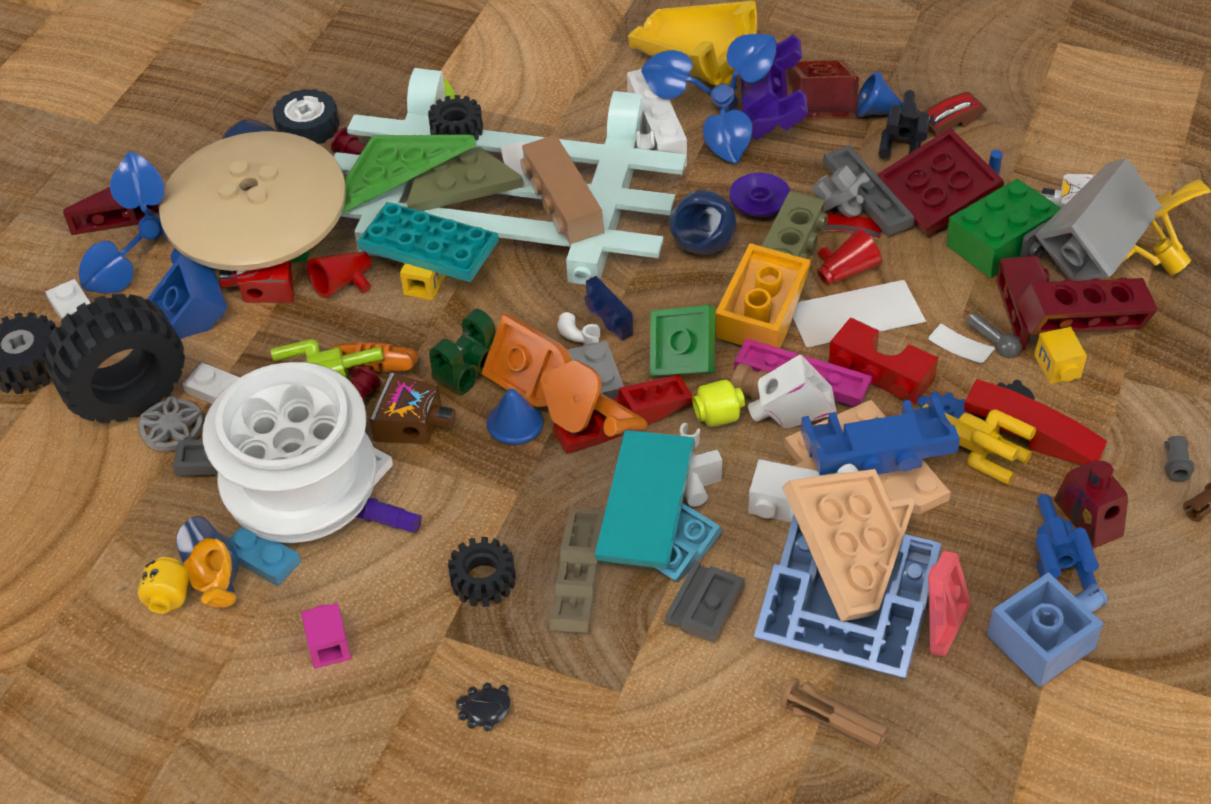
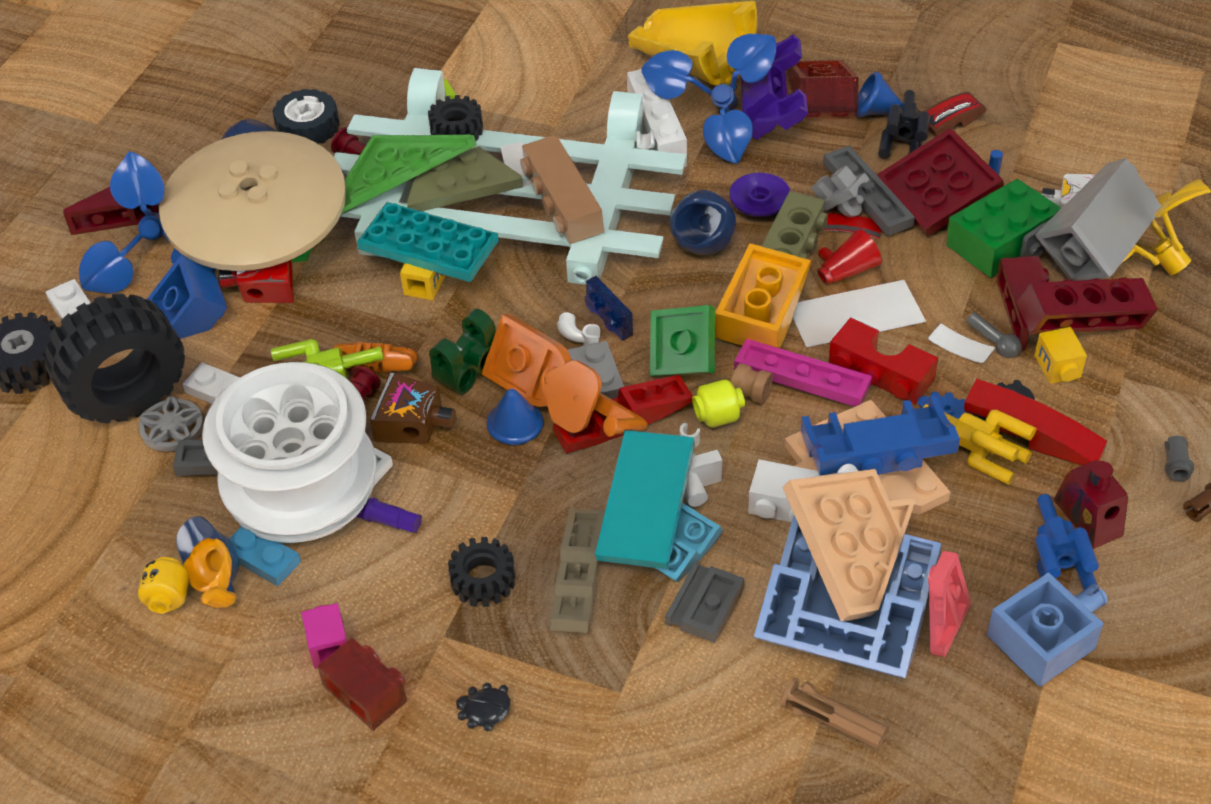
red piece [307,251,372,298] -> none
white torso [748,355,837,429] -> none
none -> clear red brick [317,638,407,731]

